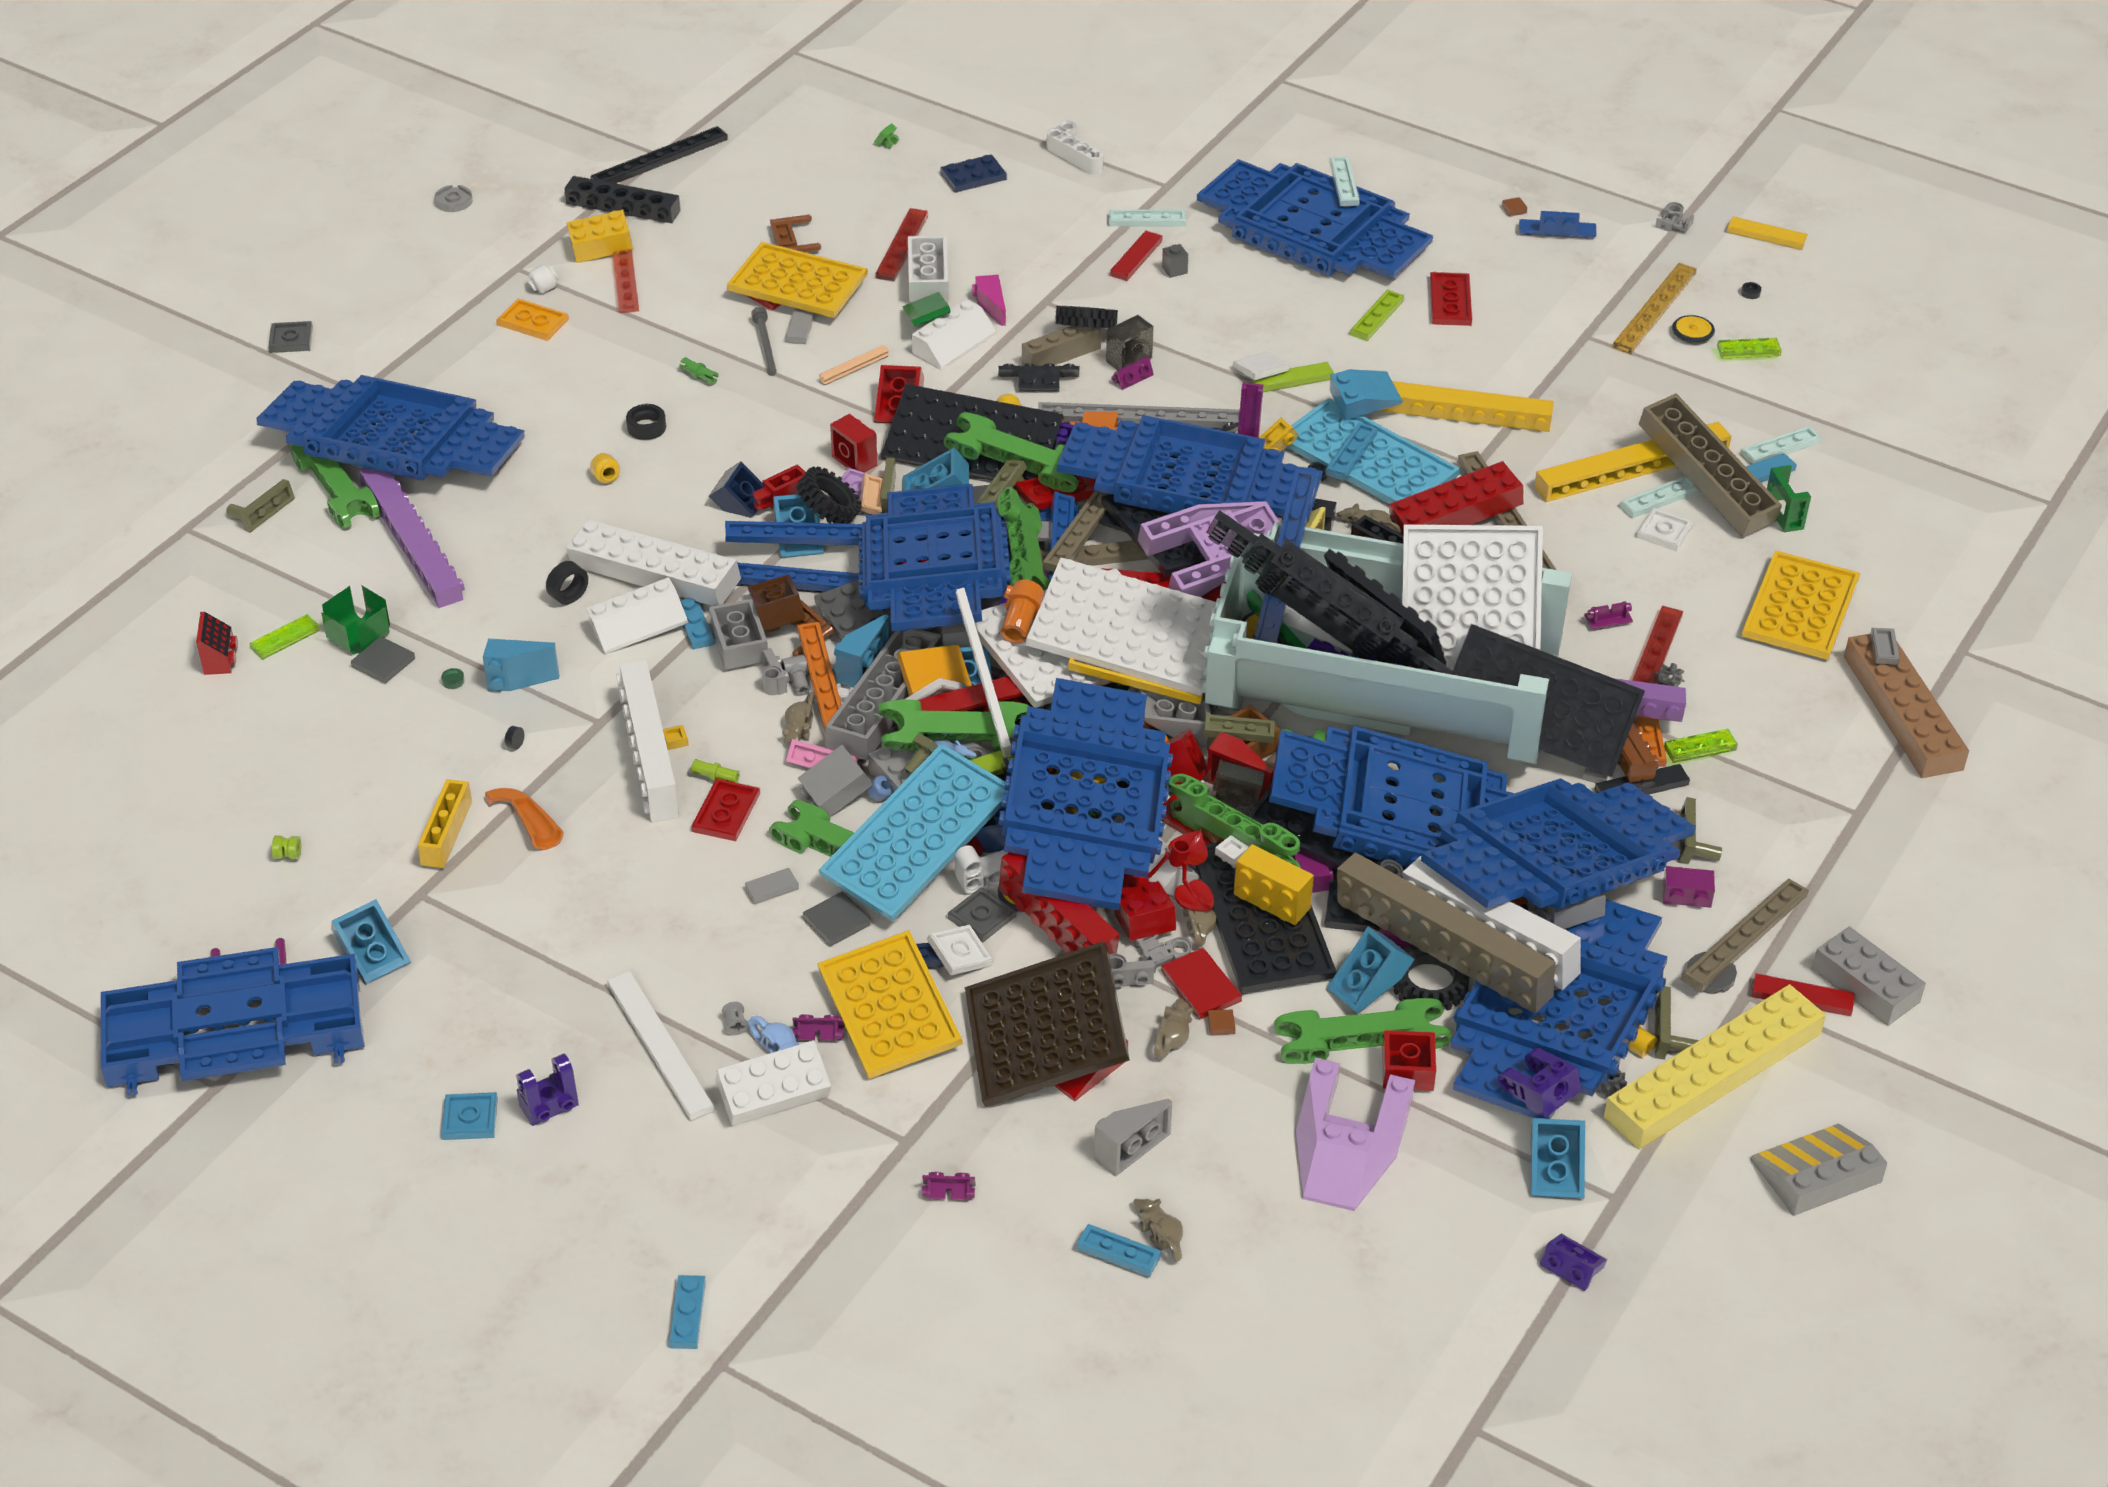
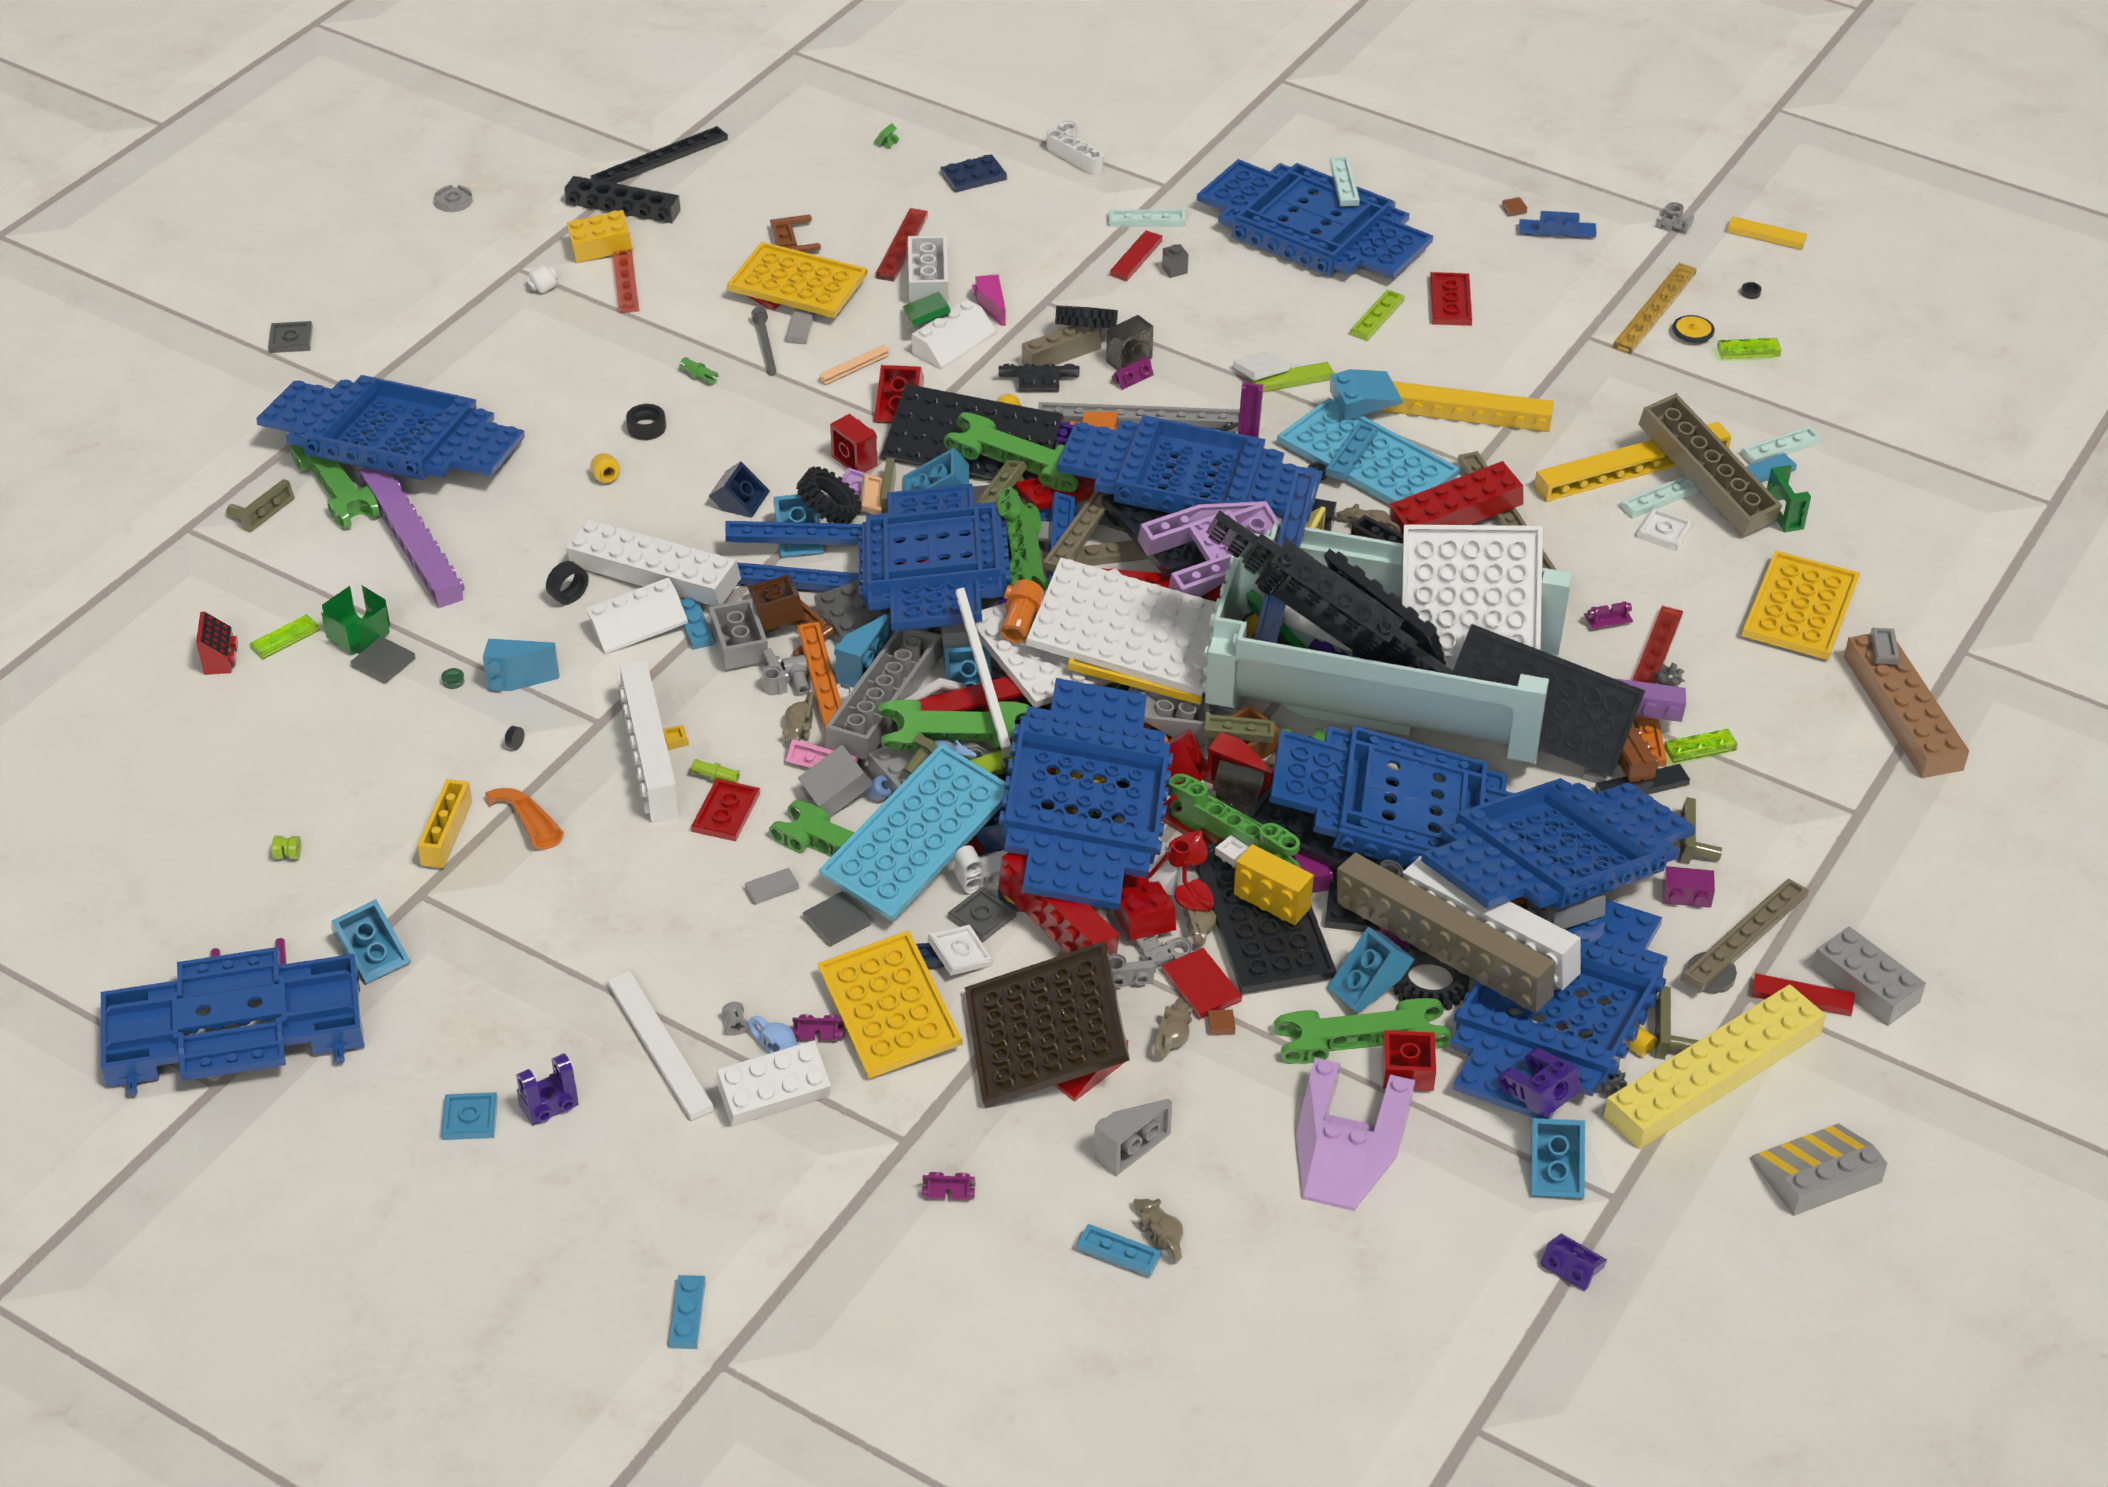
light orange tile [496,298,569,341] -> none
red brick [753,465,806,510] -> none
light orange tile [897,645,972,696] -> none
yellow bracket [1259,417,1299,452] -> none

